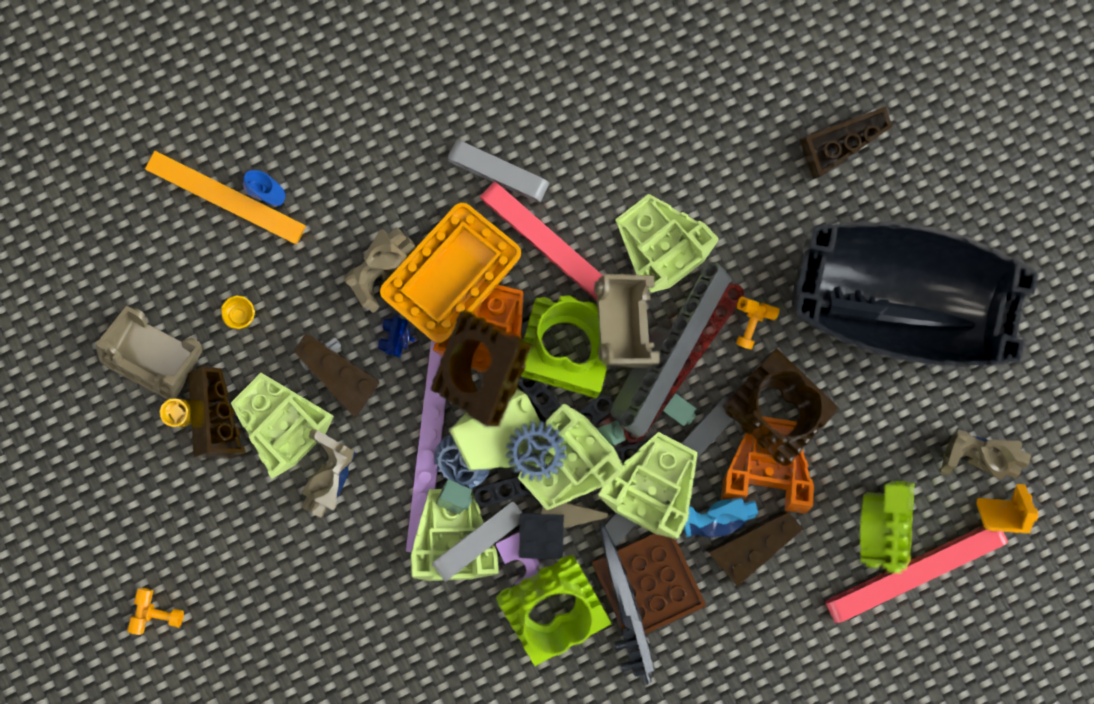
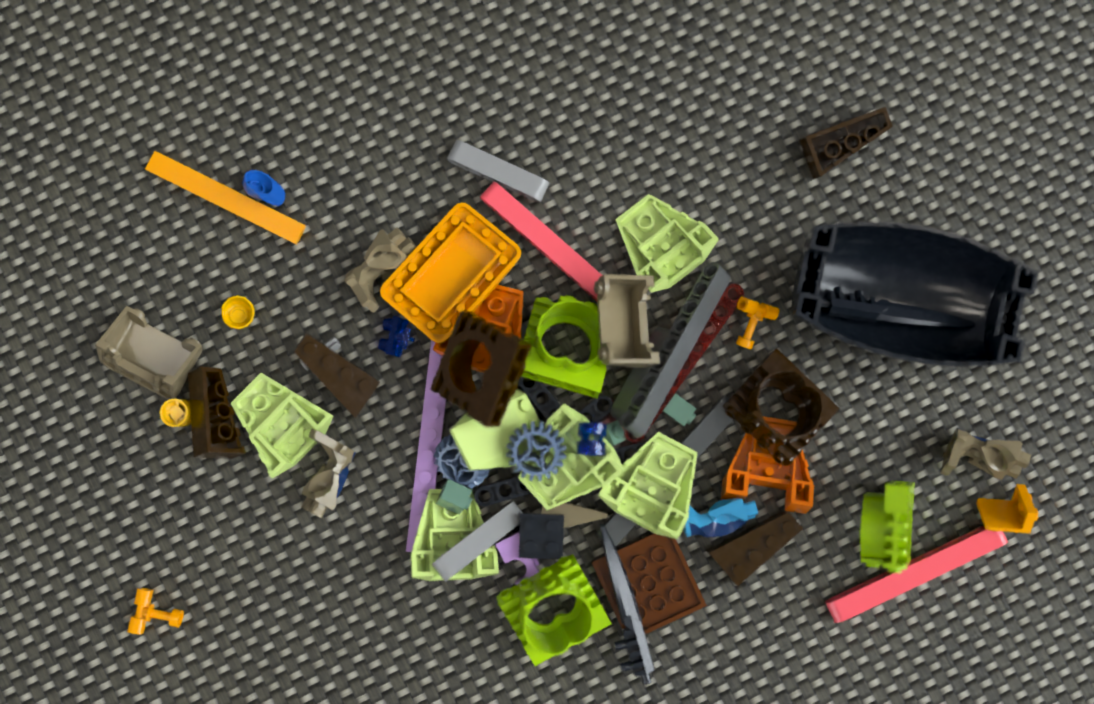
none -> clear blue wheel [577,422,607,456]

